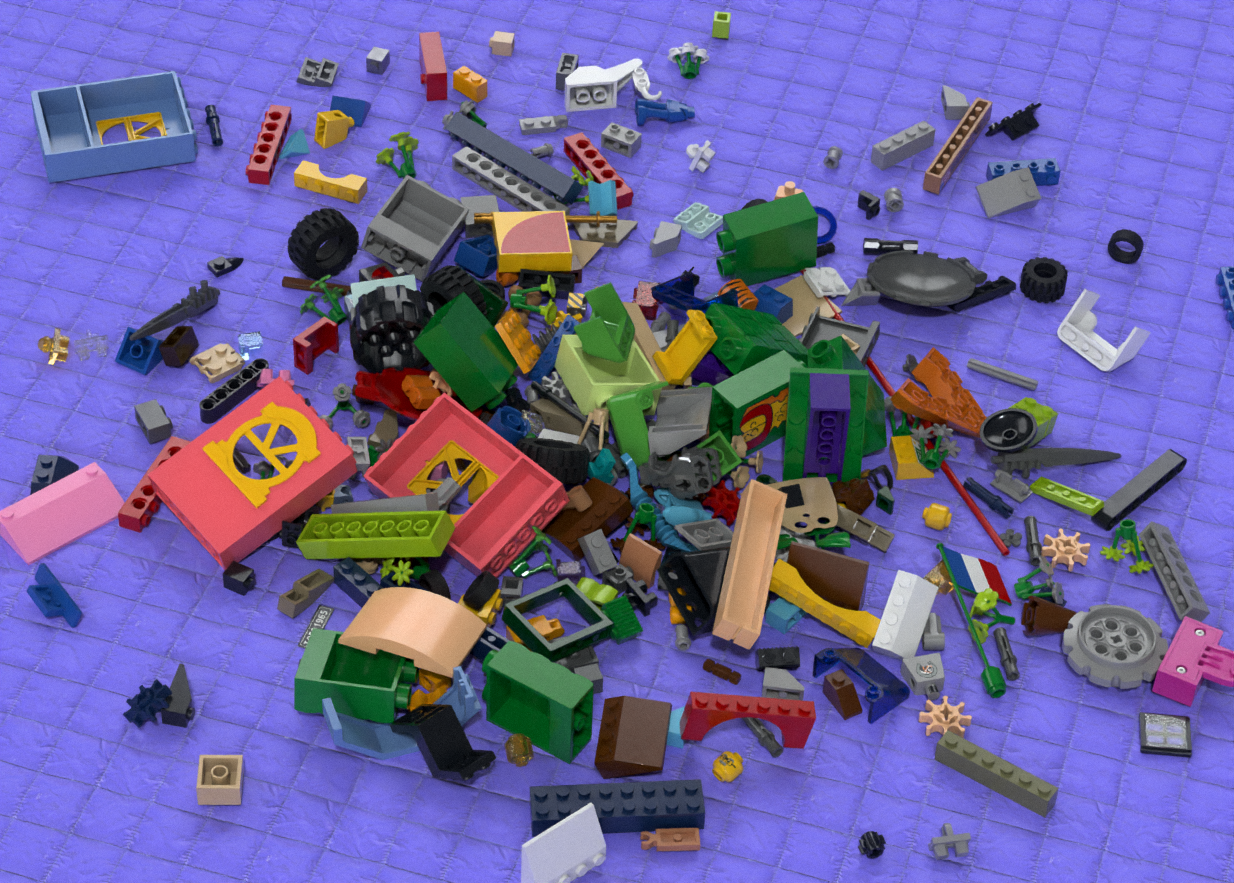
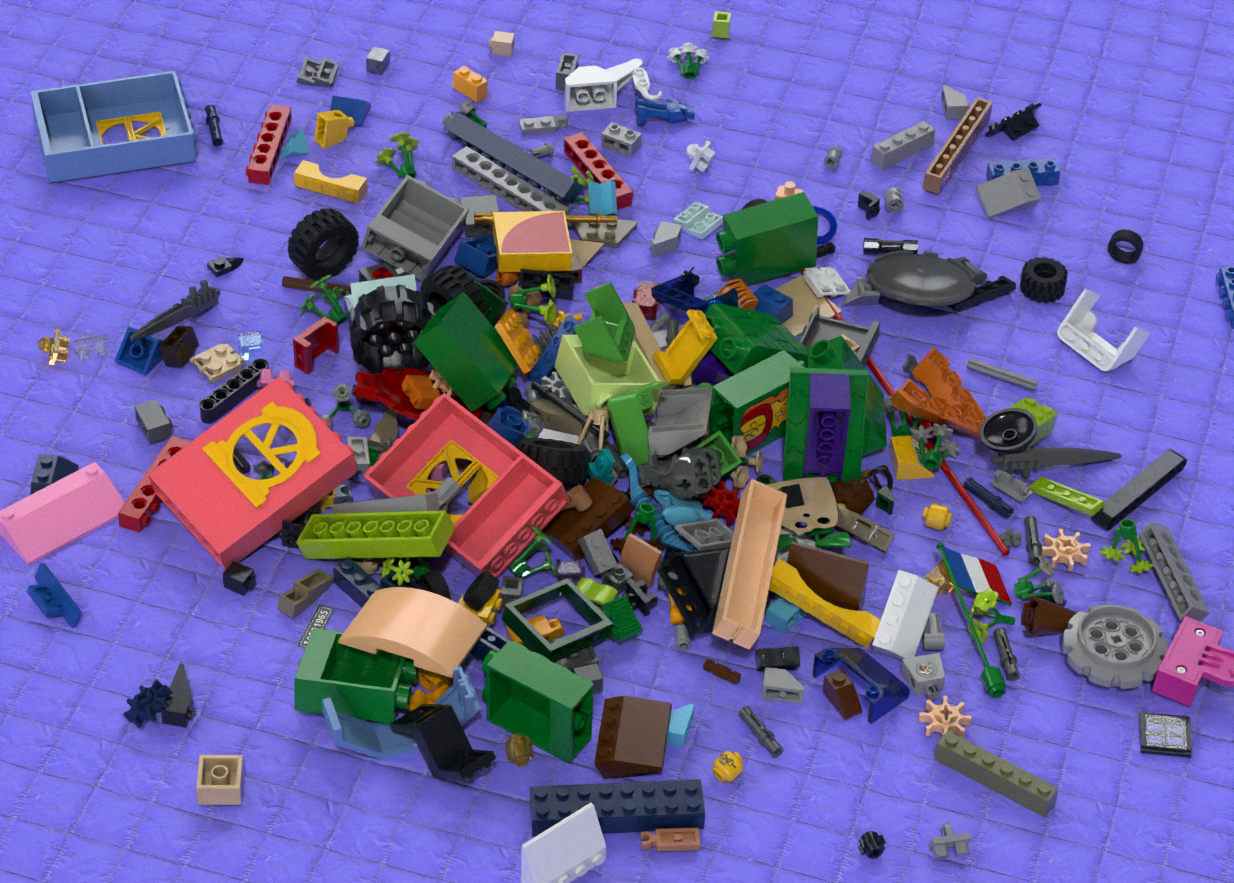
brick [419,32,447,101] -> none
brick [567,293,587,316] -> none
red arch [679,692,816,749] -> none

